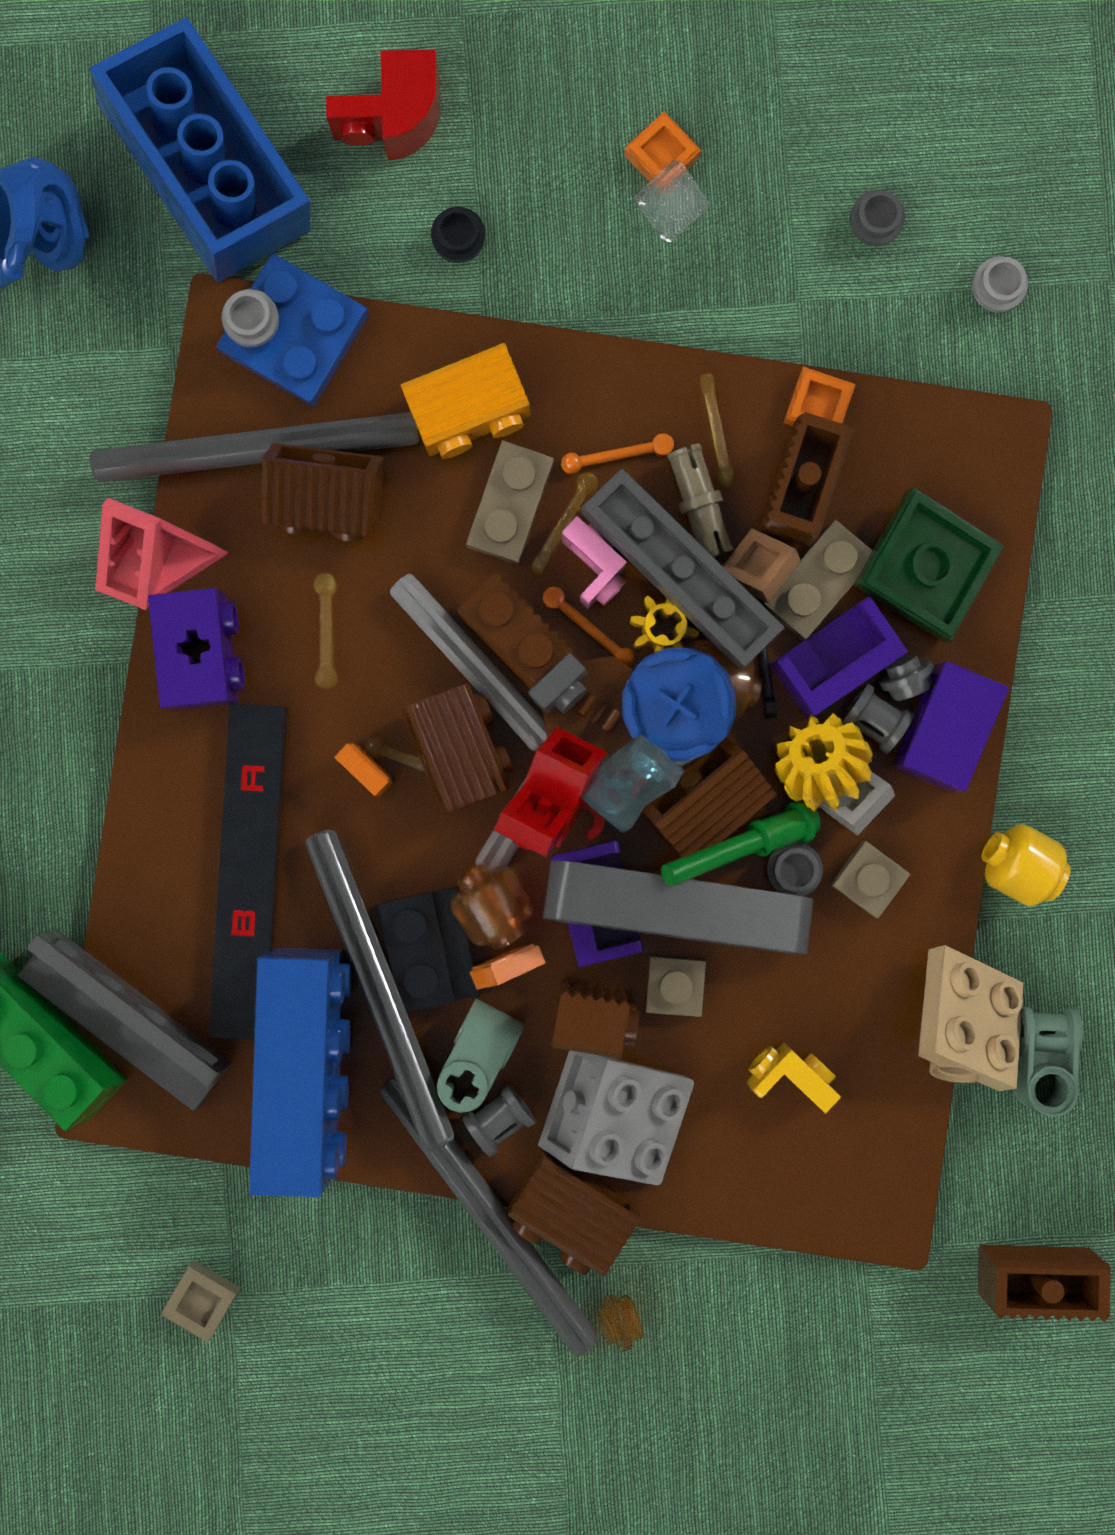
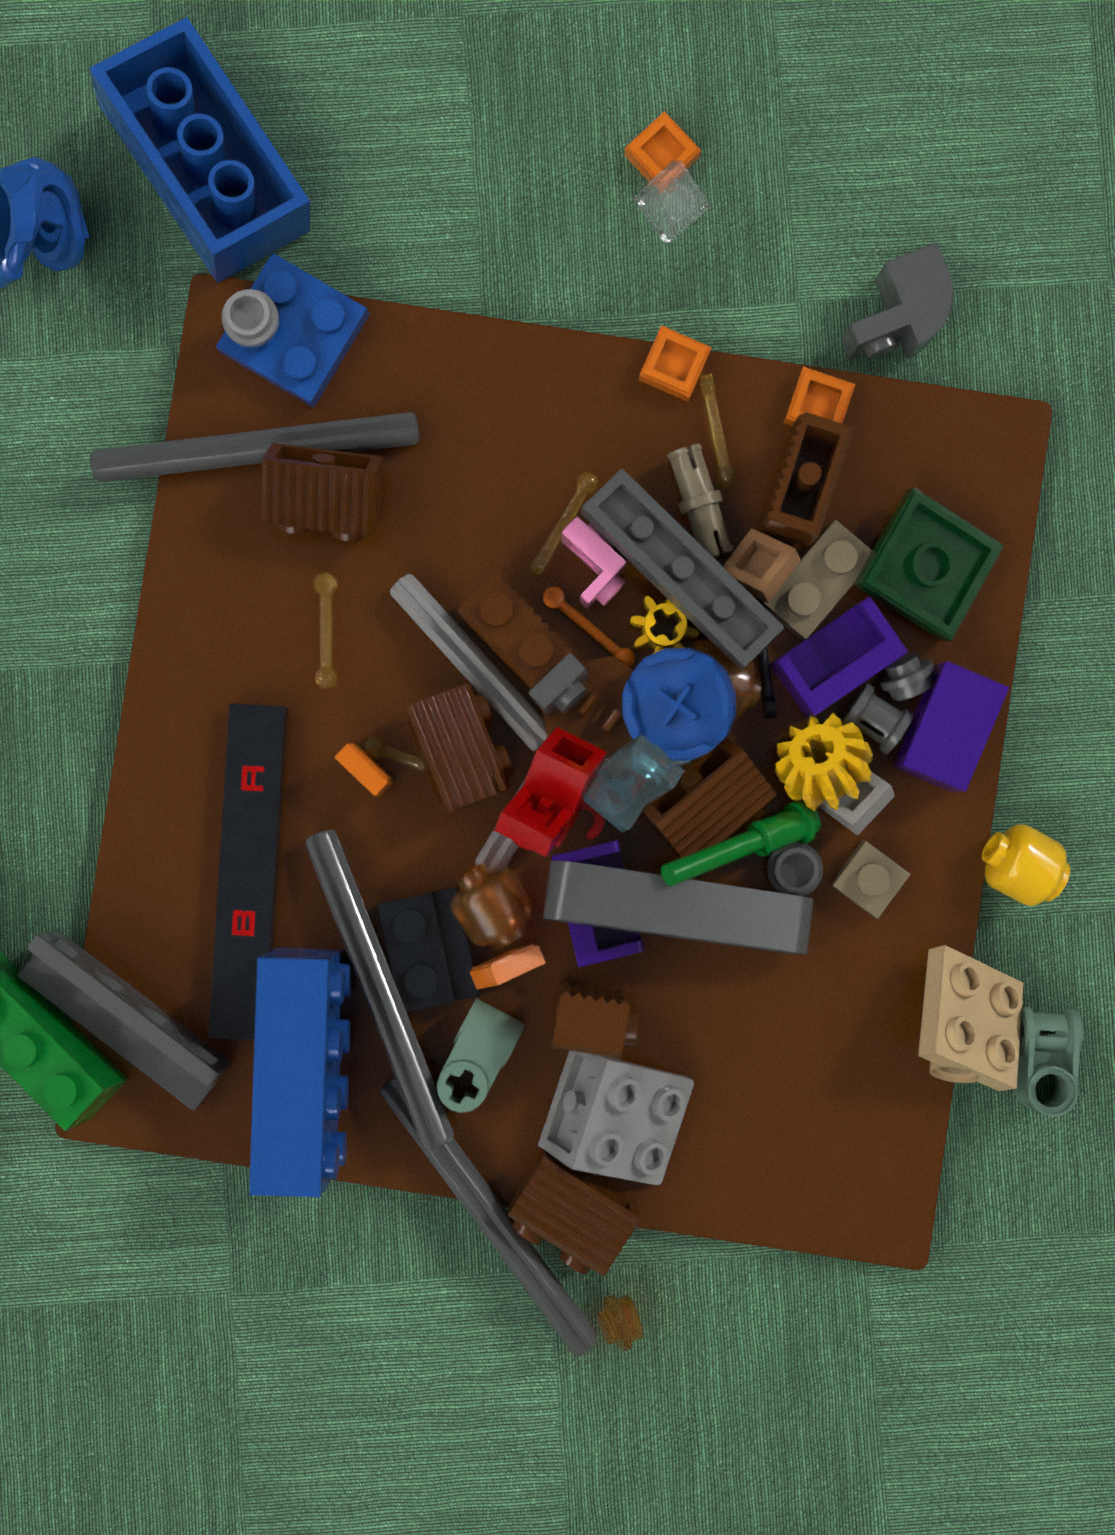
coral slope [95,498,230,610] -> none
dark purple brick [148,588,245,711] -> none
dark tan plate [160,1260,240,1343] -> none
red brick [326,49,440,160] -> none
light orange brick [400,343,531,459] -> none
black plate [431,207,486,263] -> none
dark grey bush [462,1083,537,1157] -> none
dark tan plate [466,440,554,565] -> none
orange hinge [561,433,674,474] -> none
dark tan plate [645,955,706,1017] -> none
yellow bracket [746,1042,841,1114] -> none
dark grey plate [849,190,905,246] -> none
light grey plate [972,256,1028,313] -> none
reddish brown brick [978,1245,1111,1322] -> none
none -> orange tile [638,325,712,402]
none -> dark grey brick [841,242,953,360]

